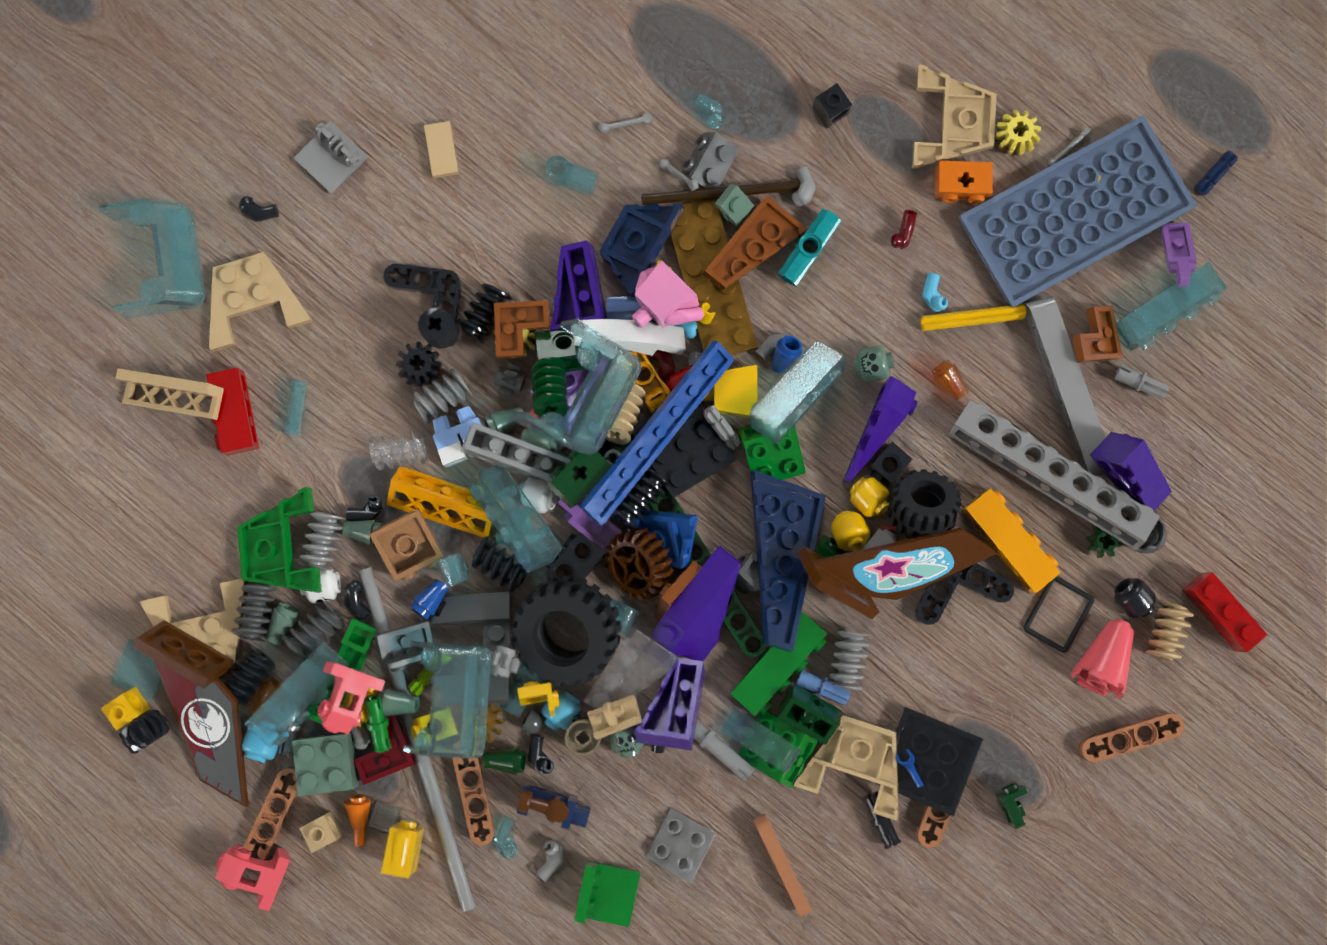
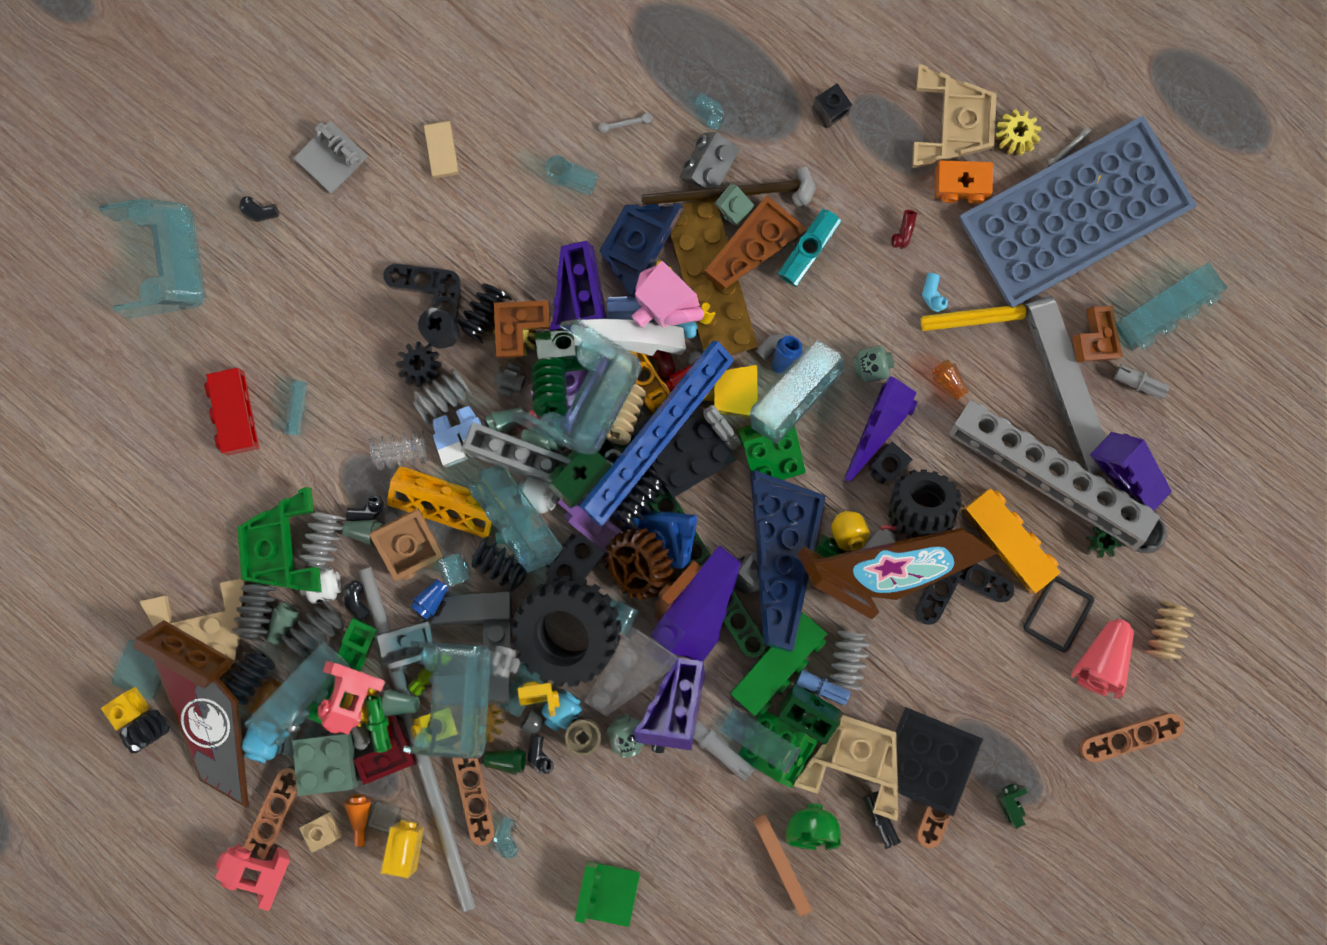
tan fence [115,368,224,420] -> none
tan wing [209,252,312,352] -> none
hips [516,783,591,830] -> none
light grey arm [537,840,563,882] -> none
tan hips [587,695,642,740] -> none
light grey hinge [646,808,716,884] -> none
light grey hinge [659,159,698,191] -> none
yellow head [850,477,890,517] -> none
blue hand [896,749,923,788] -> none
black head [1114,578,1156,618] -> none
medium lavender hinge [1160,222,1197,287] -> none
red brick [1182,572,1268,653] -> none
dark blue axle [1194,150,1238,196] -> none
none -> green cylinder [786,804,841,850]

